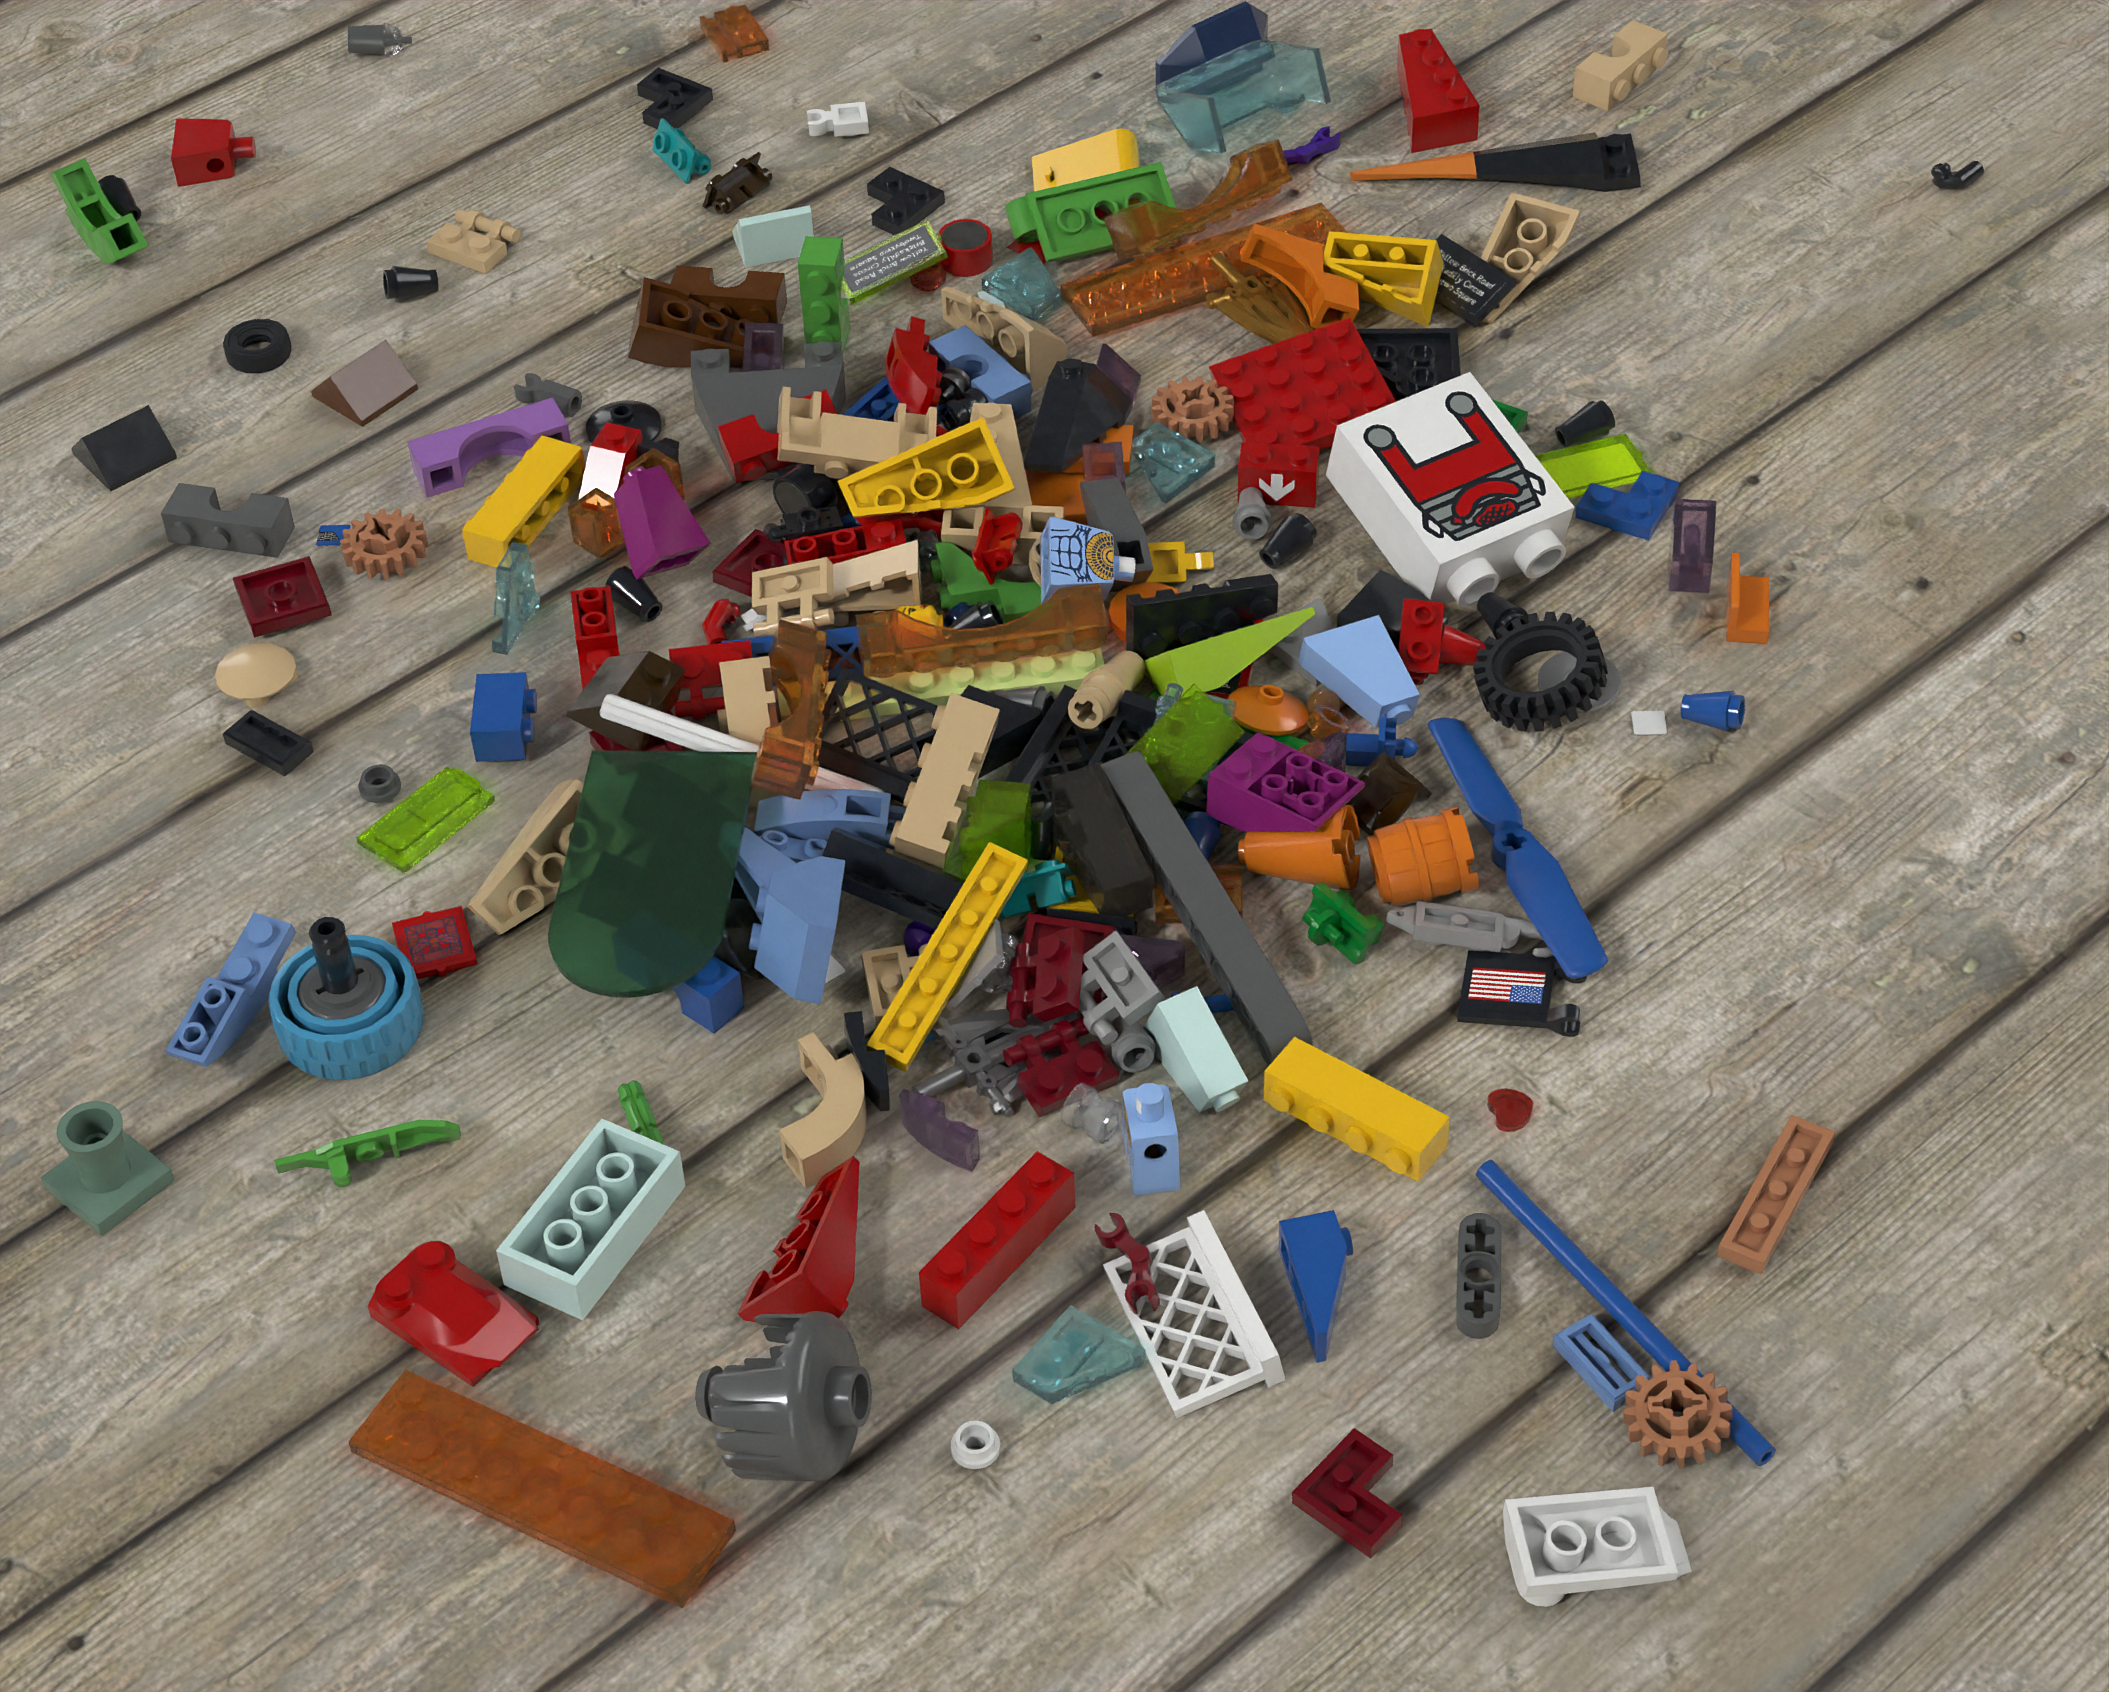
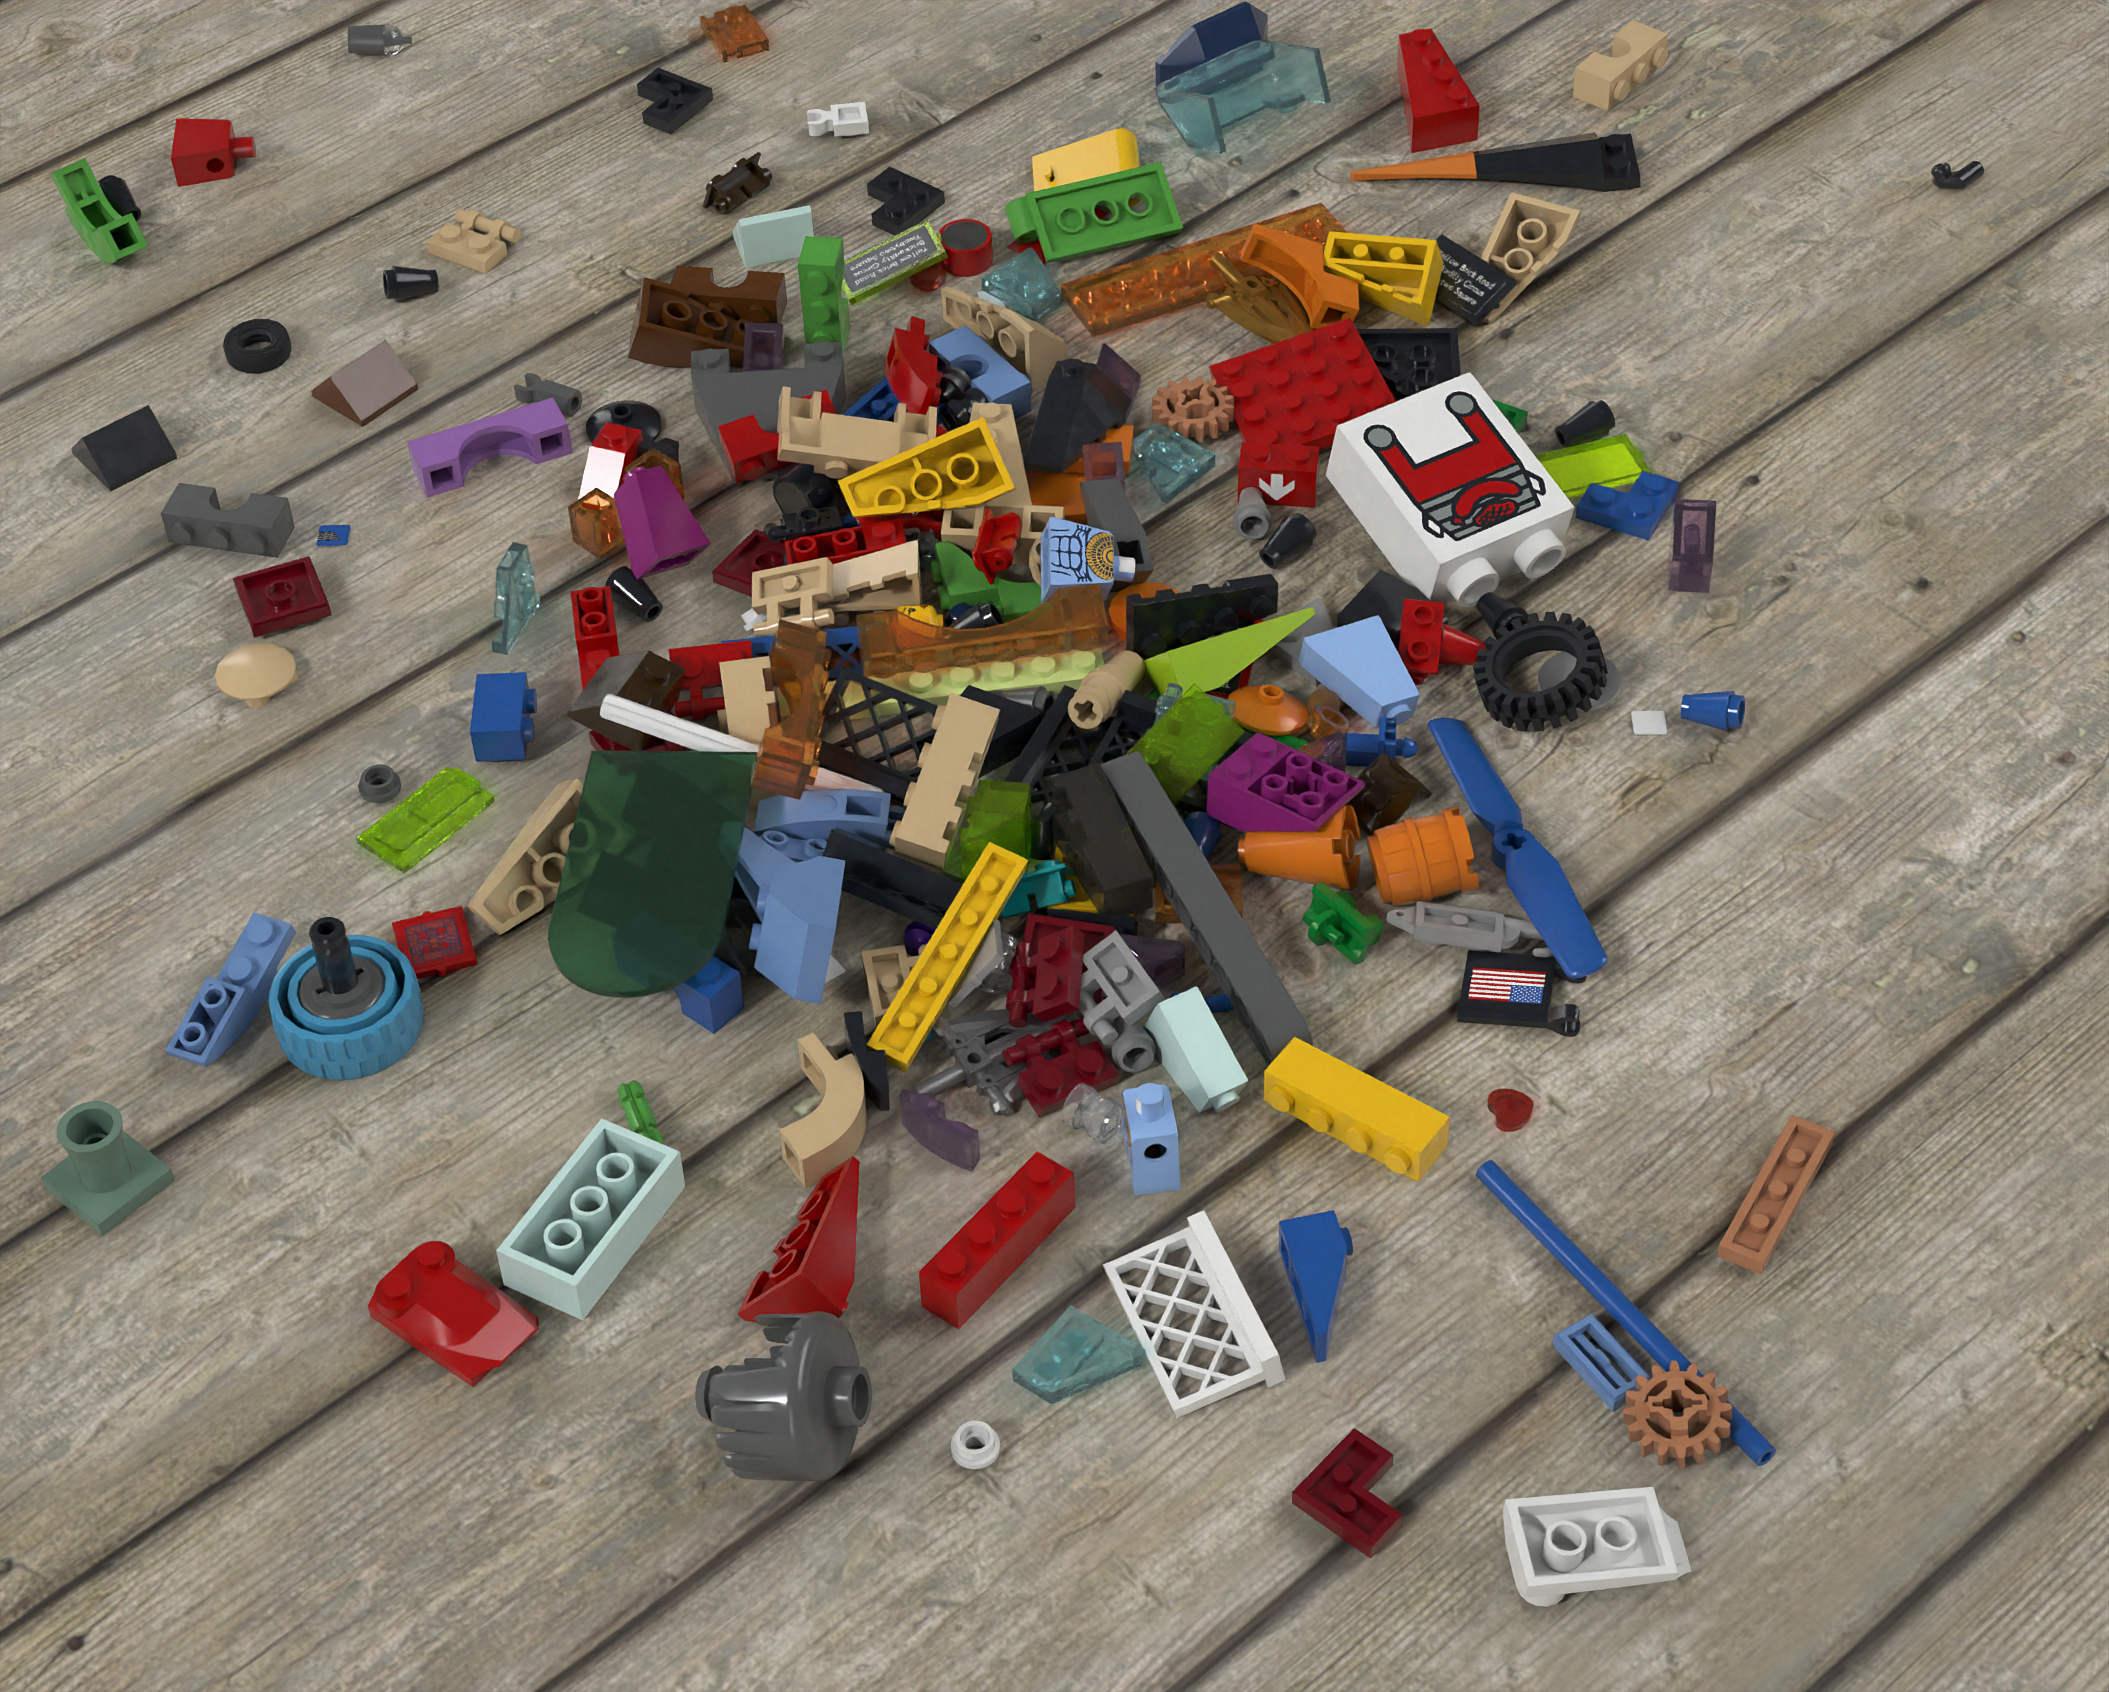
black plate [222,710,314,776] -> none
bright green piece [274,1120,461,1187] -> none
nougat gear [340,509,428,579] -> none
clear orange plate [348,1370,736,1608] -> none
yellow brick [462,435,585,571] -> none
teal hinge [652,118,711,184] -> none
red arm [702,599,740,645] -> none
dark red piece [1094,1213,1160,1315] -> none
clear orange arch [1104,139,1293,262] -> none
yellow plate [1146,541,1214,583] -> none
dark purple piece [1257,126,1340,171] -> none
dark grey beam [1456,1213,1502,1339] -> none
orange panel [1726,552,1769,644] -> none

